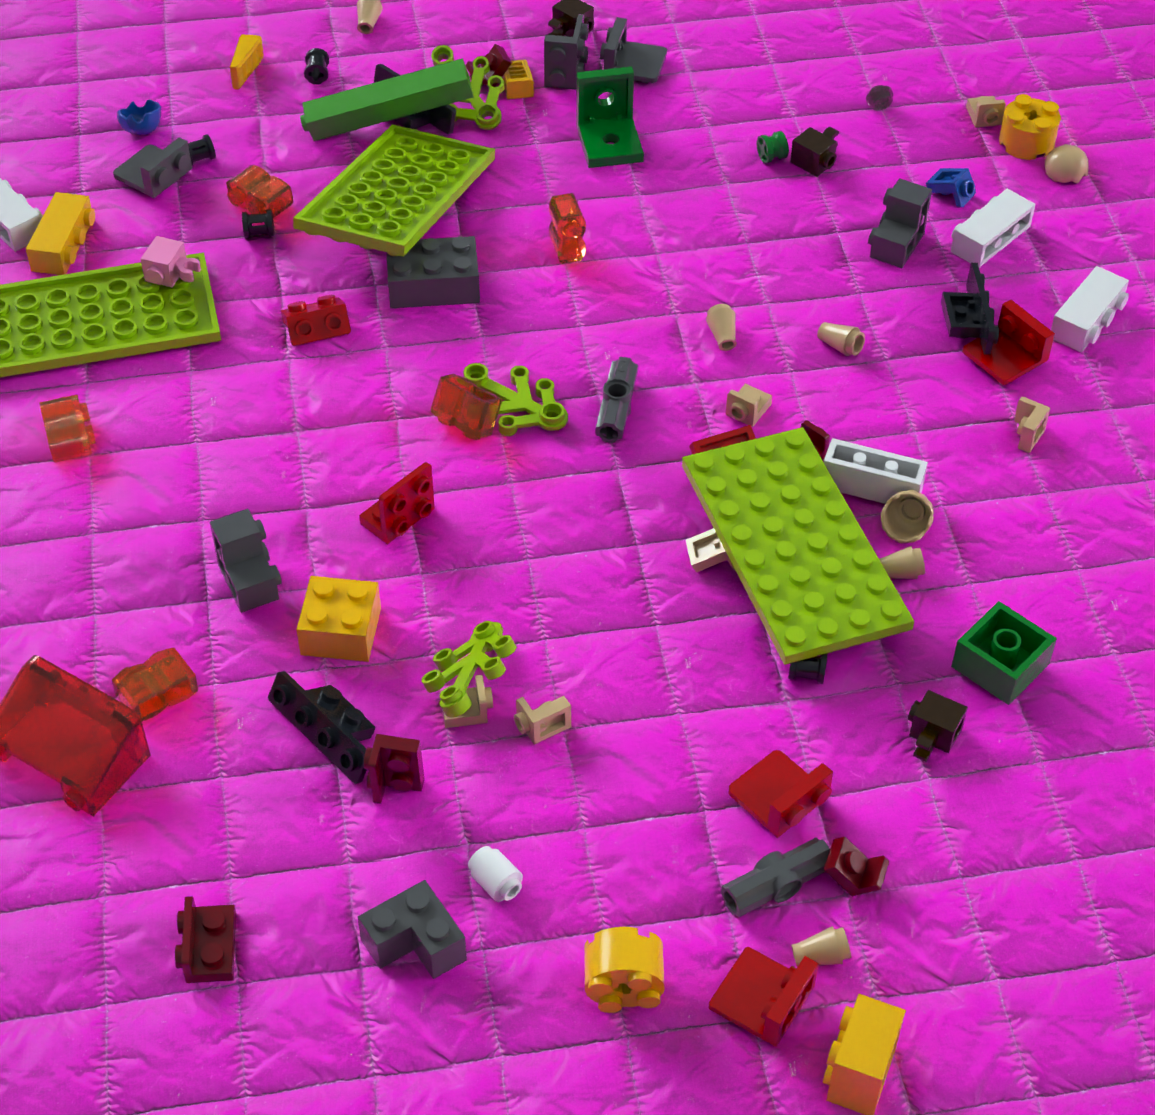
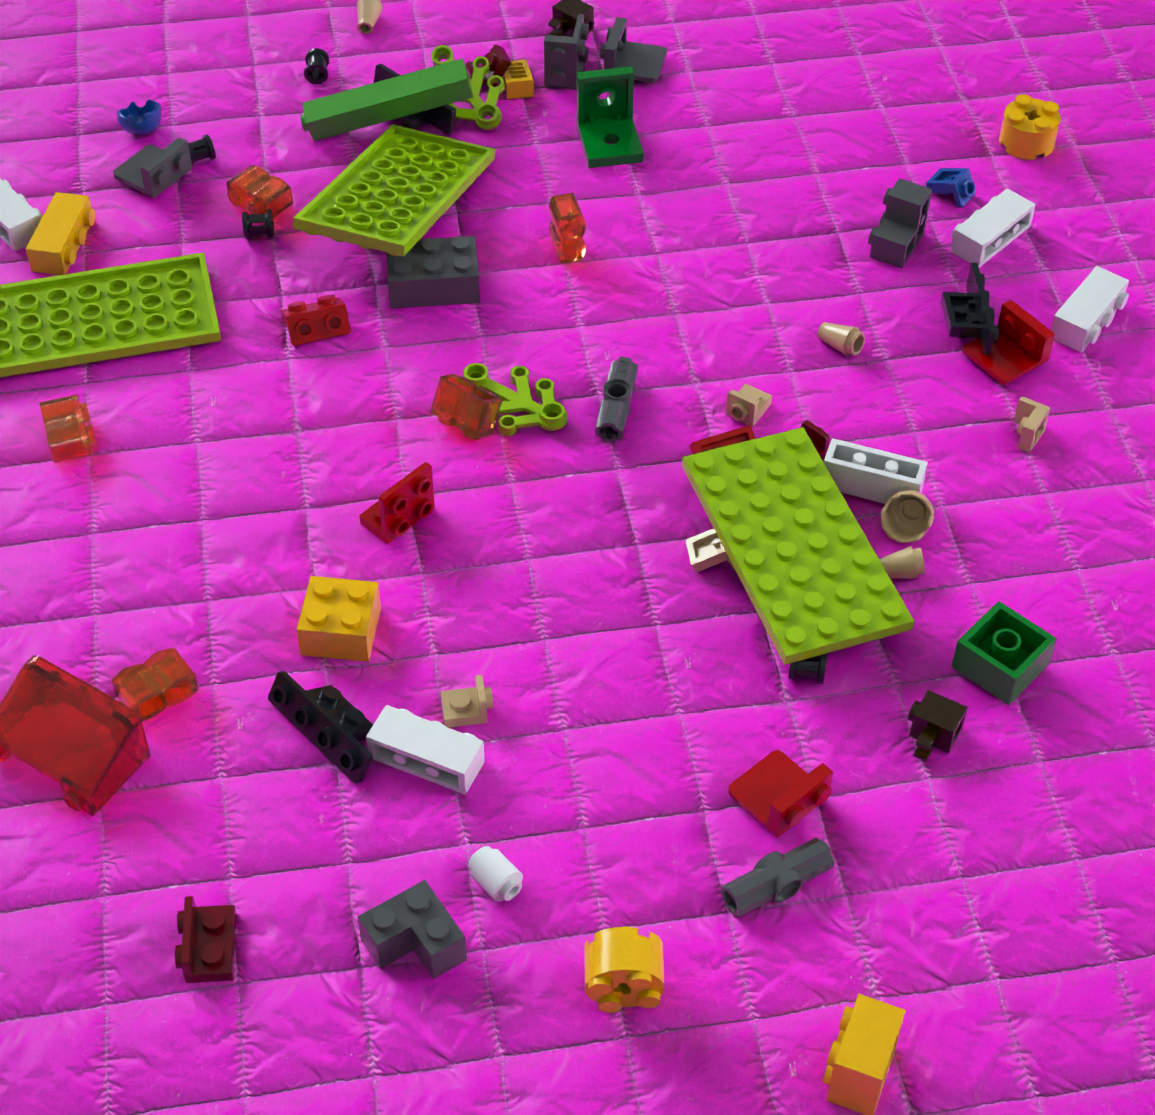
bright pink brick [140,236,201,288] -> none
dark grey brick [210,509,282,613] -> none
yellow slope [230,34,264,89] -> none
dark red bracket [364,734,425,803] -> none
lime plant [421,621,517,718] -> none
bracket [514,696,572,745] -> none
tan cone [706,304,737,351] -> none
red bracket [709,947,819,1047] -> none
green wheel [756,131,789,163] -> none
dark brown brick [790,127,839,177] -> none
tan cone [791,926,851,967] -> none
dark red bracket [824,837,889,896] -> none
clear smoke plate [866,85,893,111] -> none
tan bracket [966,96,1006,128] -> none
tan hair [1045,144,1089,184] -> none
none -> white brick [366,705,485,795]

